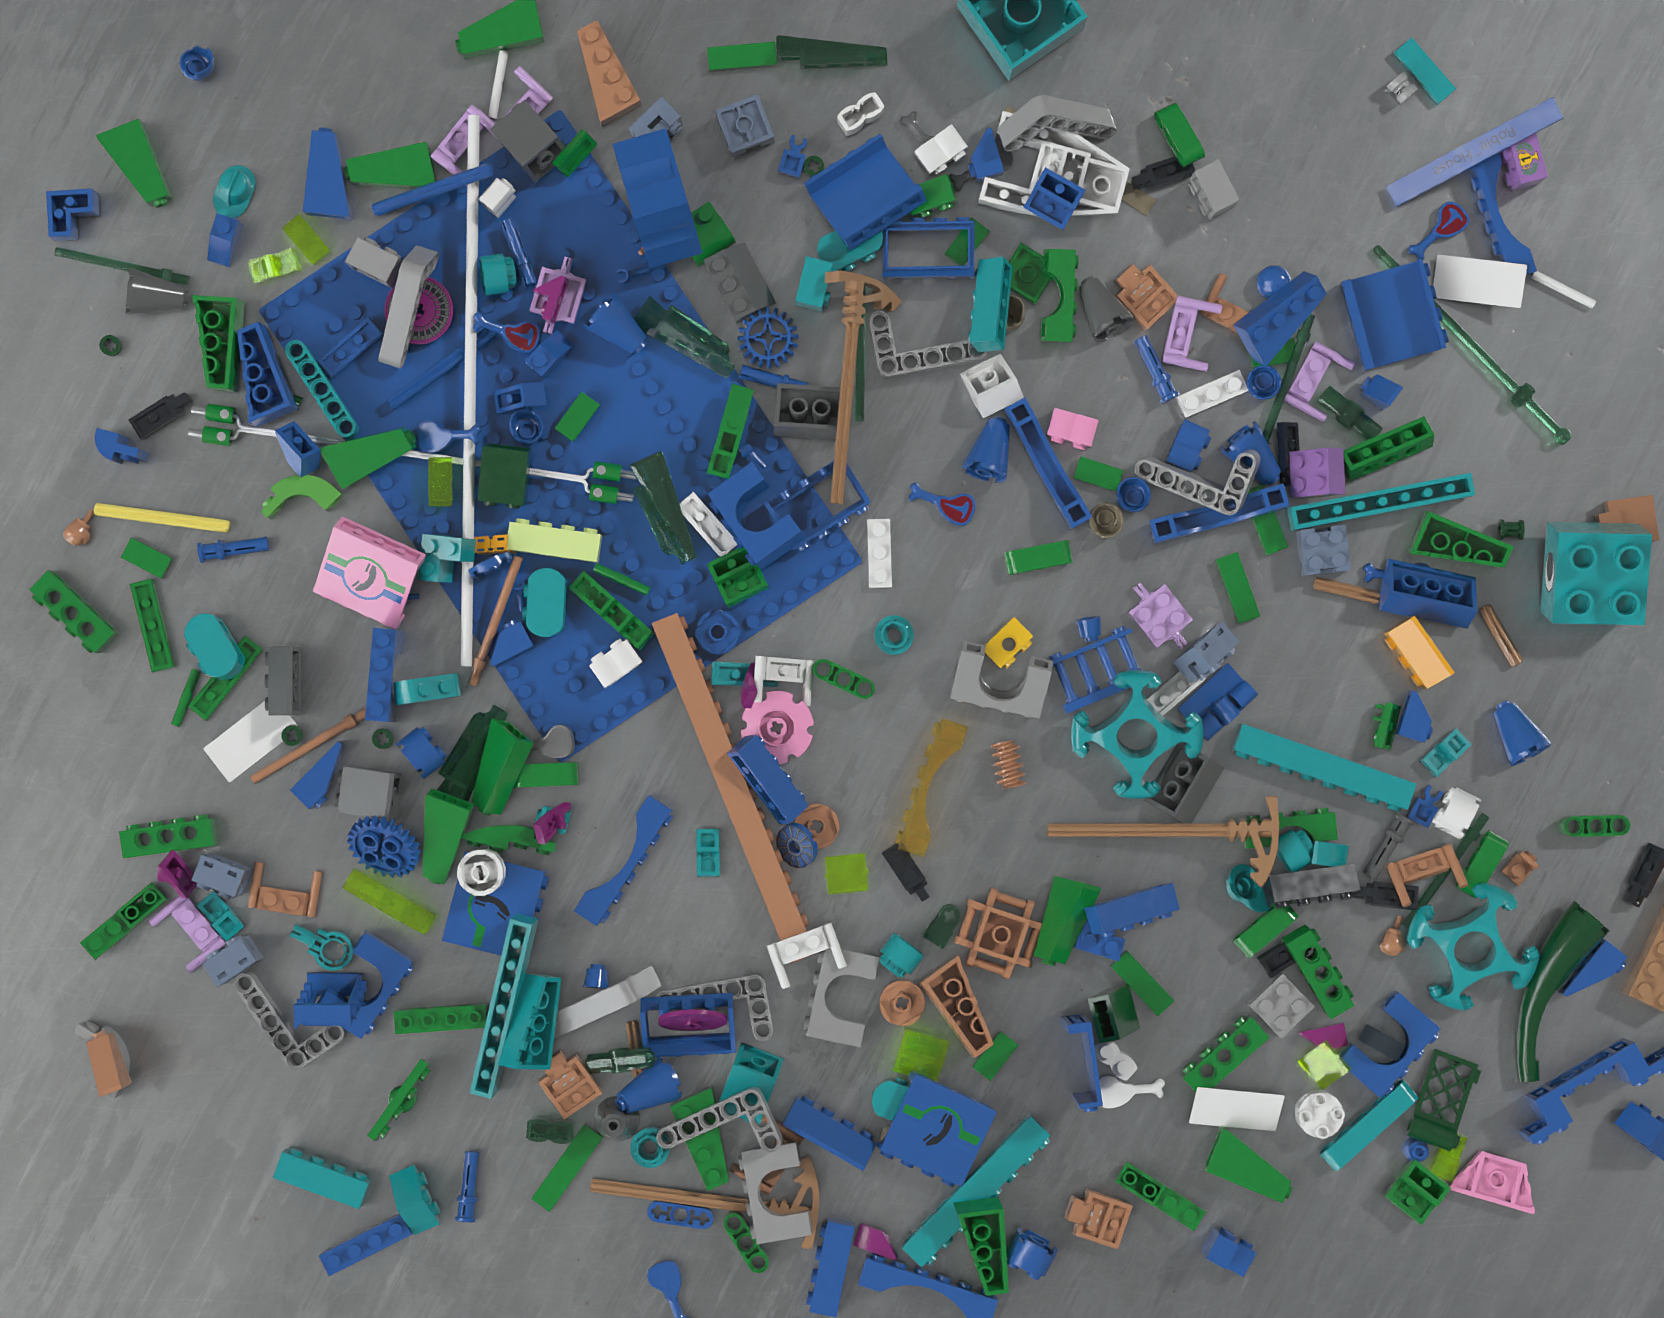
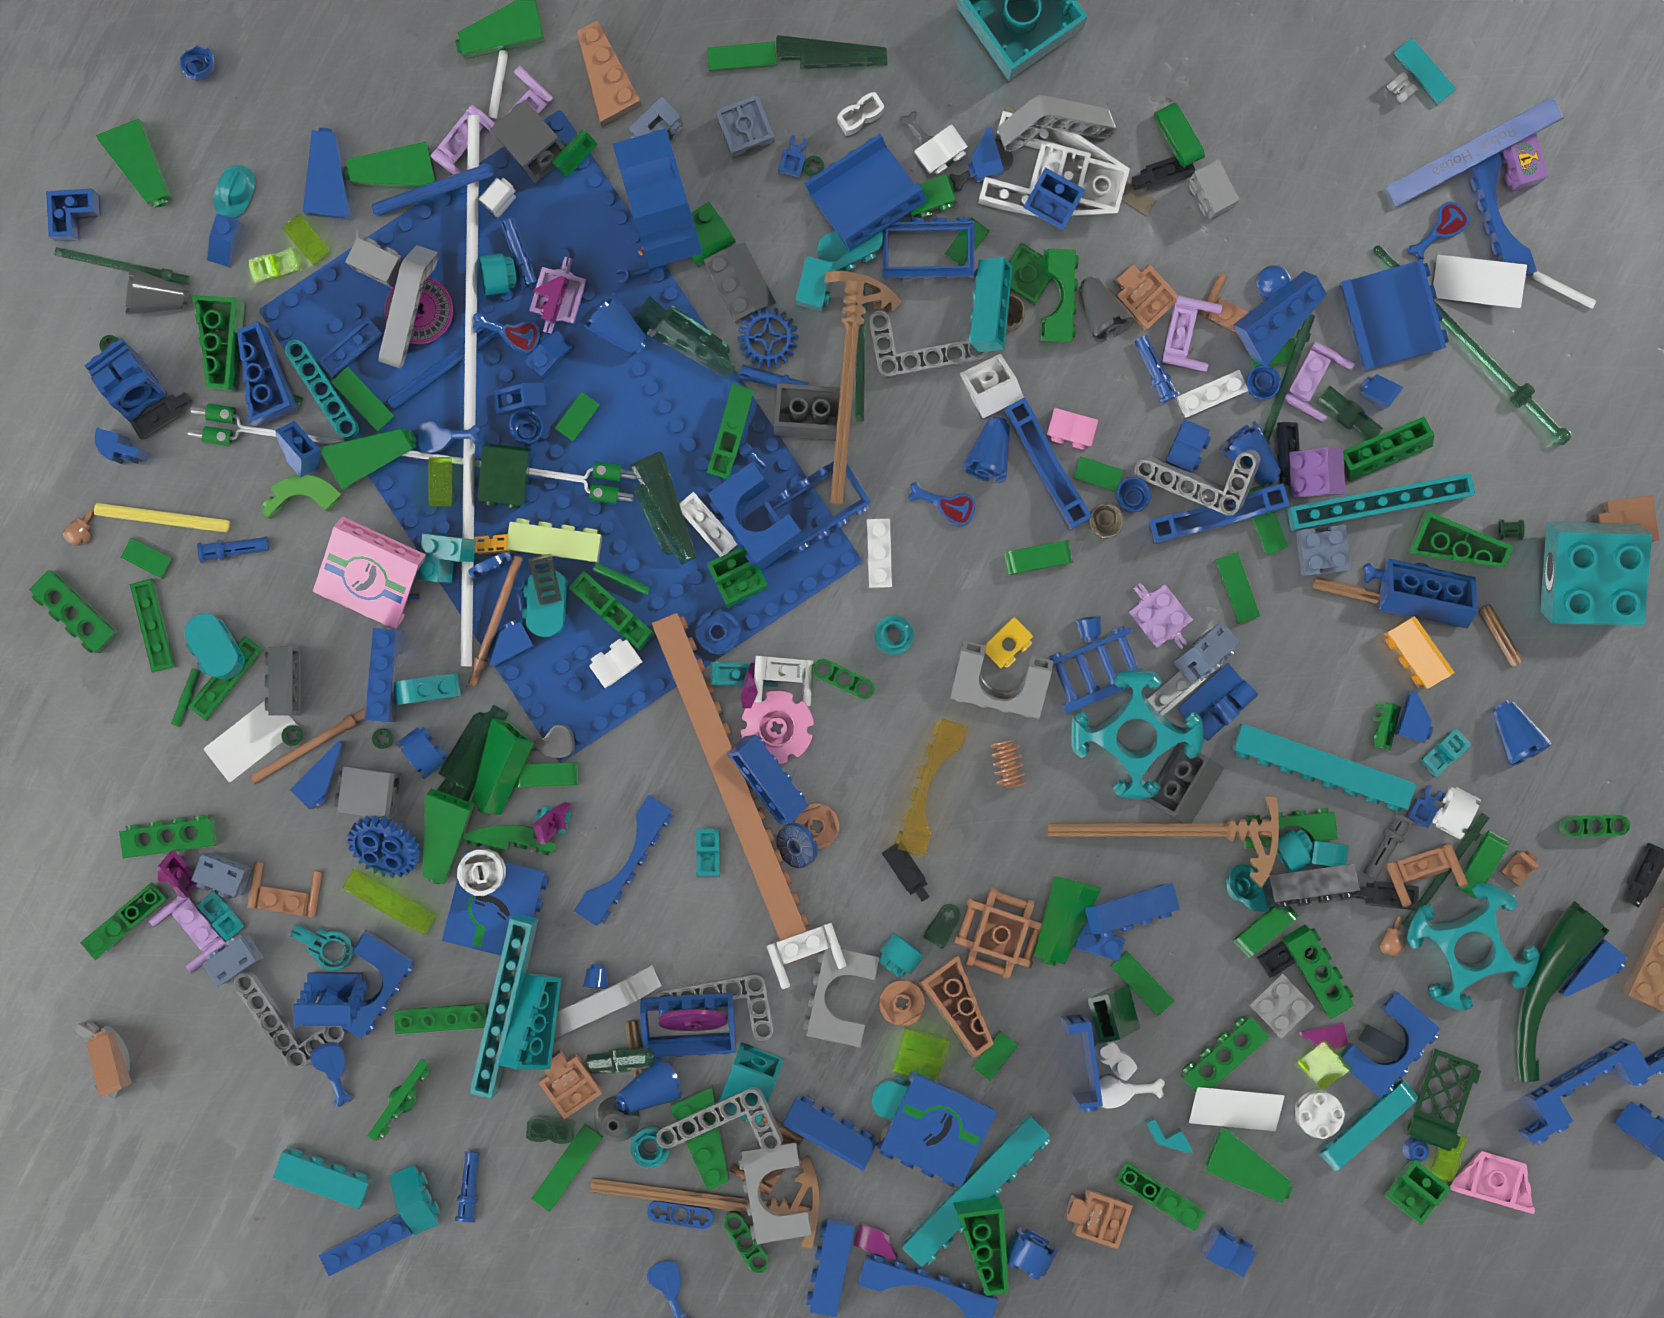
clear neon green piece [824,853,869,894] -> none
none -> blue piece [84,338,167,422]
none -> blue piece [310,1042,353,1107]
none -> green tile [331,367,395,432]
none -> clear smoke slope [529,554,562,605]
none -> teal slope [1145,1117,1193,1153]

